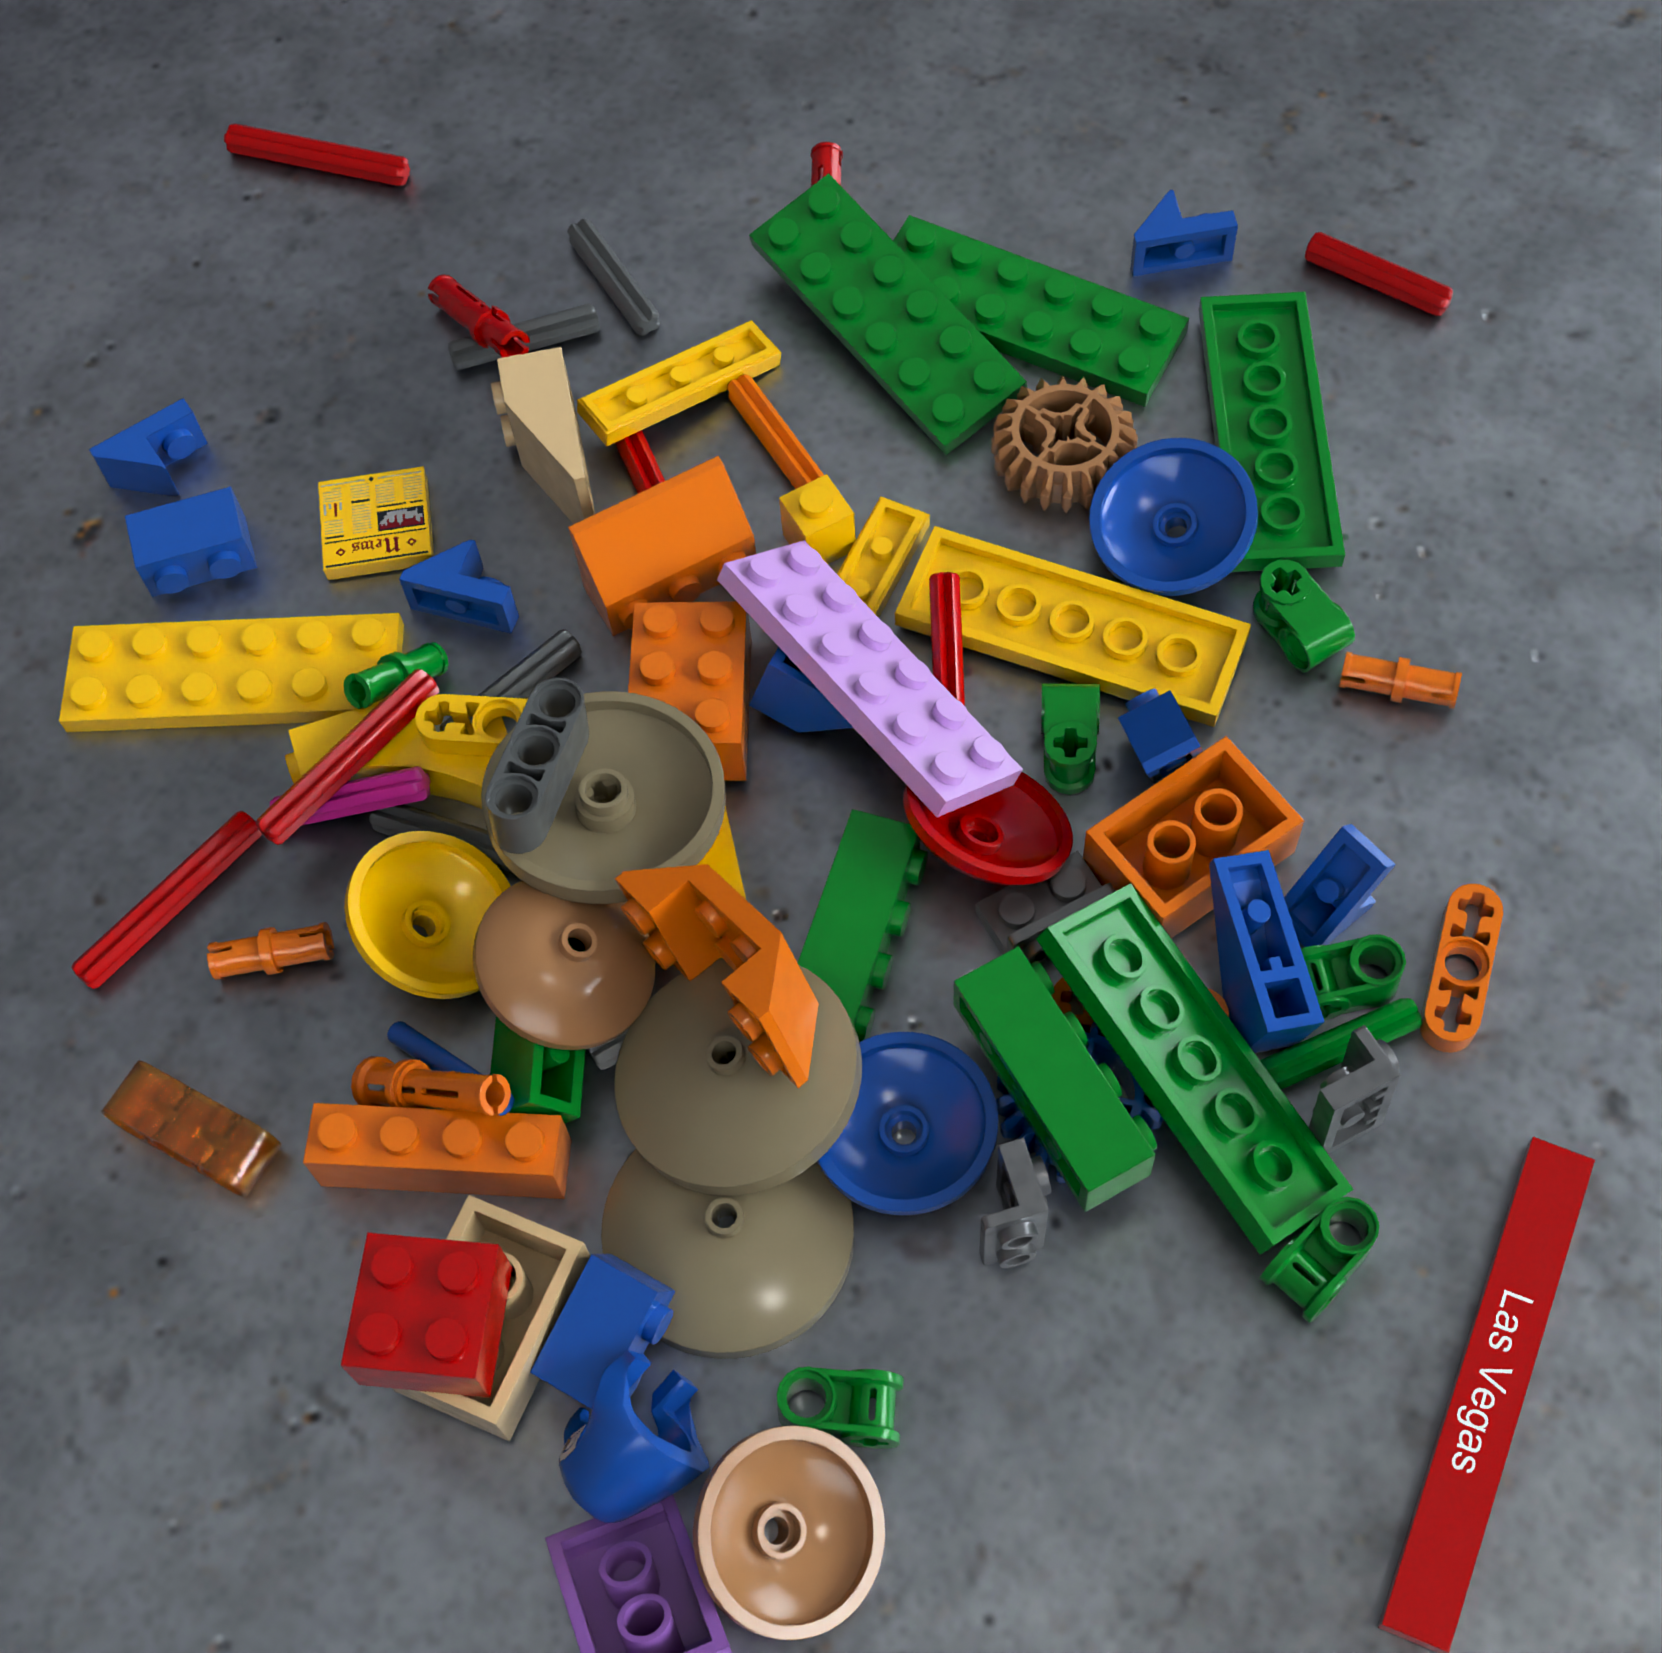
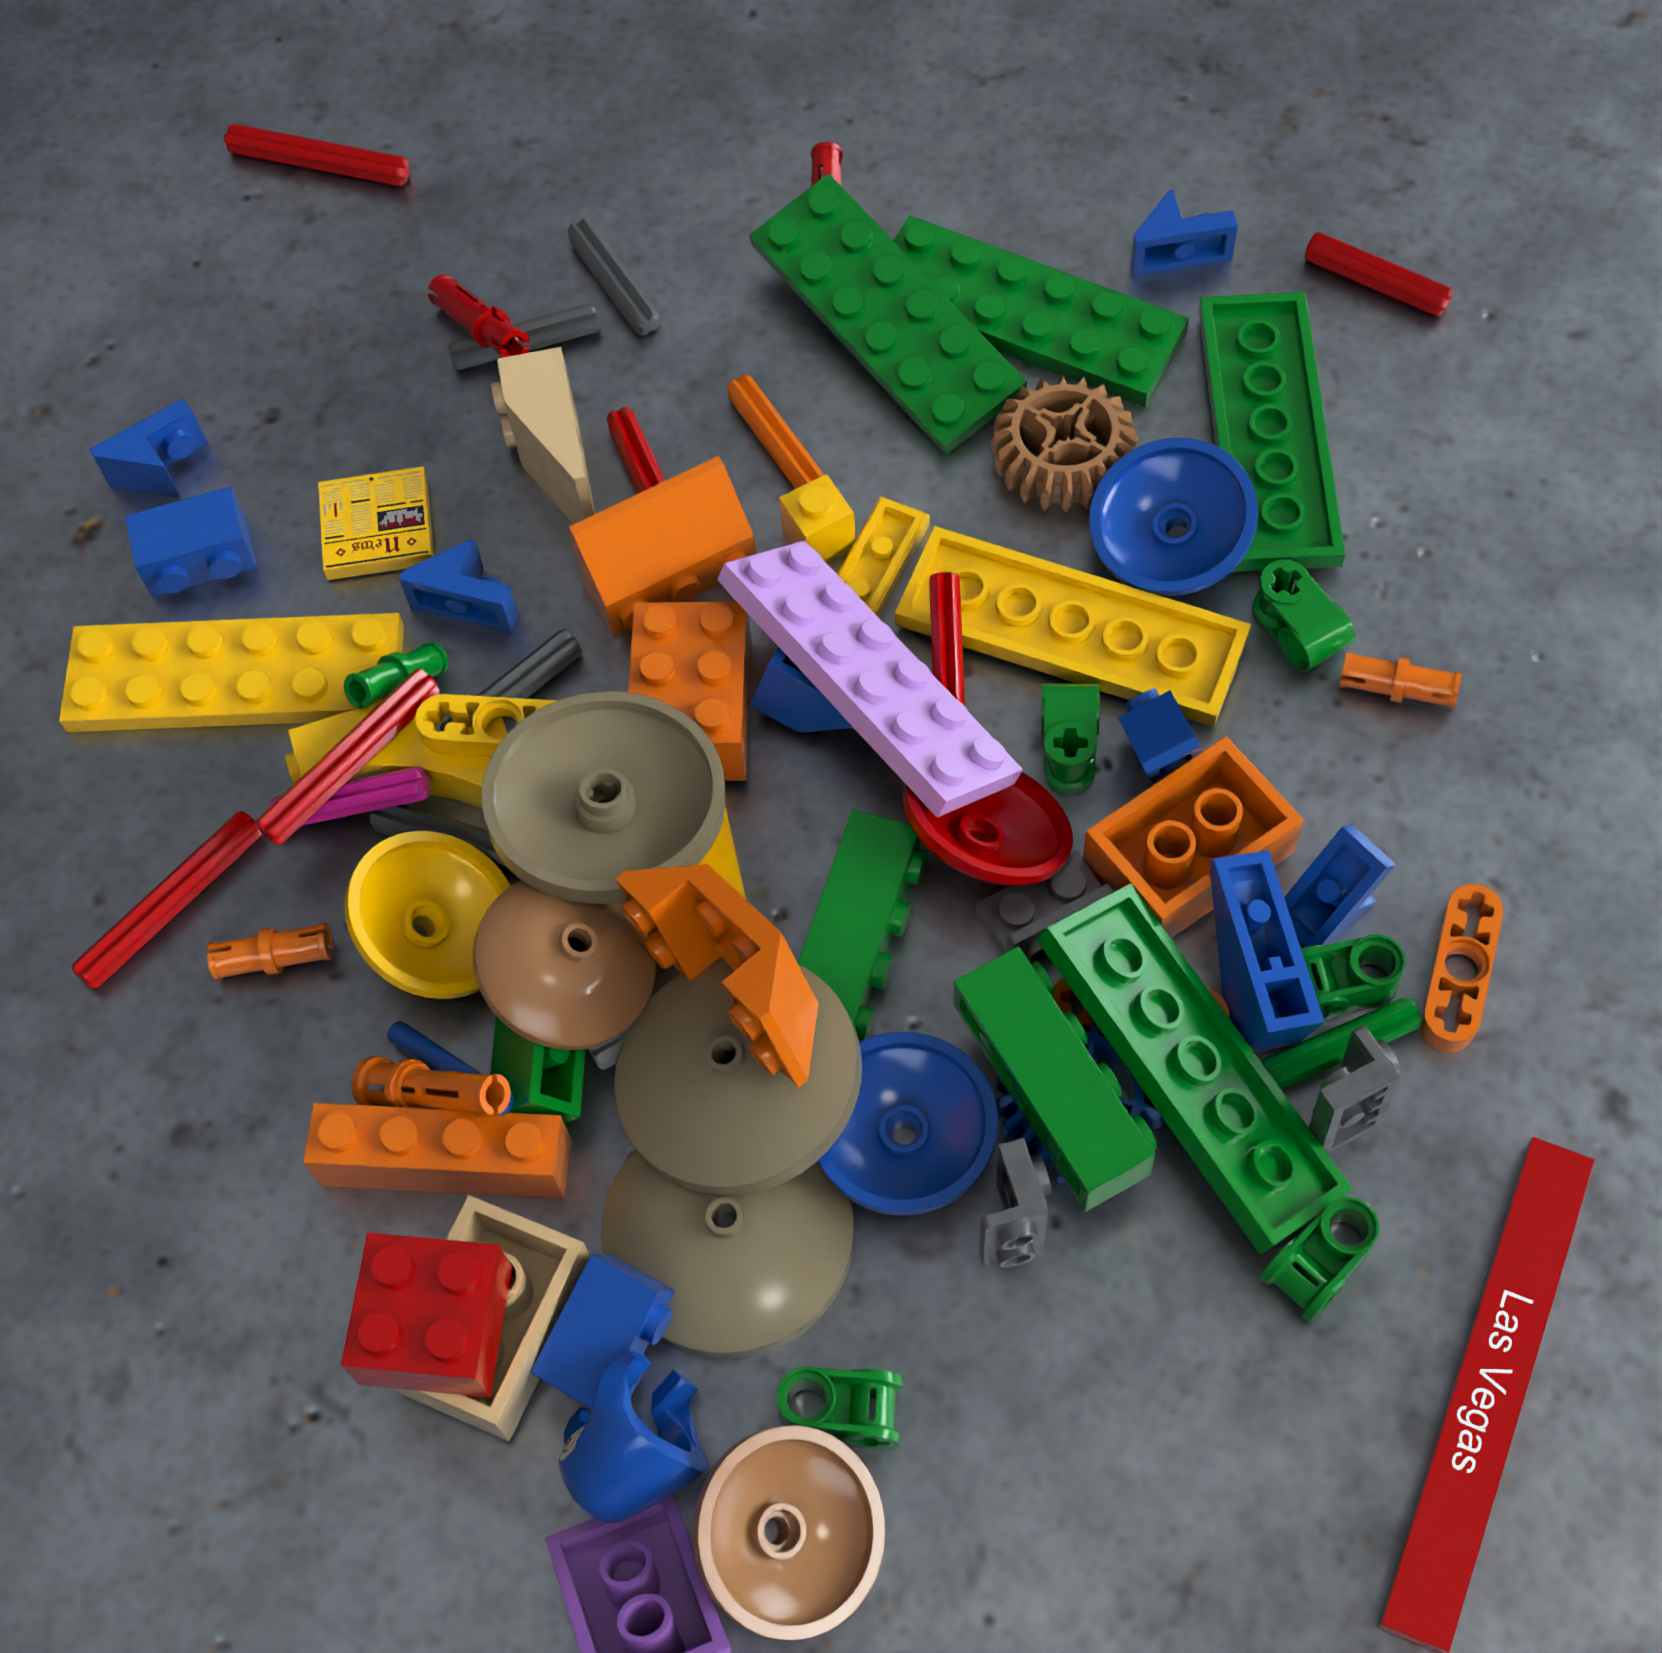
clear orange beam [101,1060,282,1198] -> none
dark grey beam [485,678,589,854] -> none
yellow tile [577,320,782,447] -> none

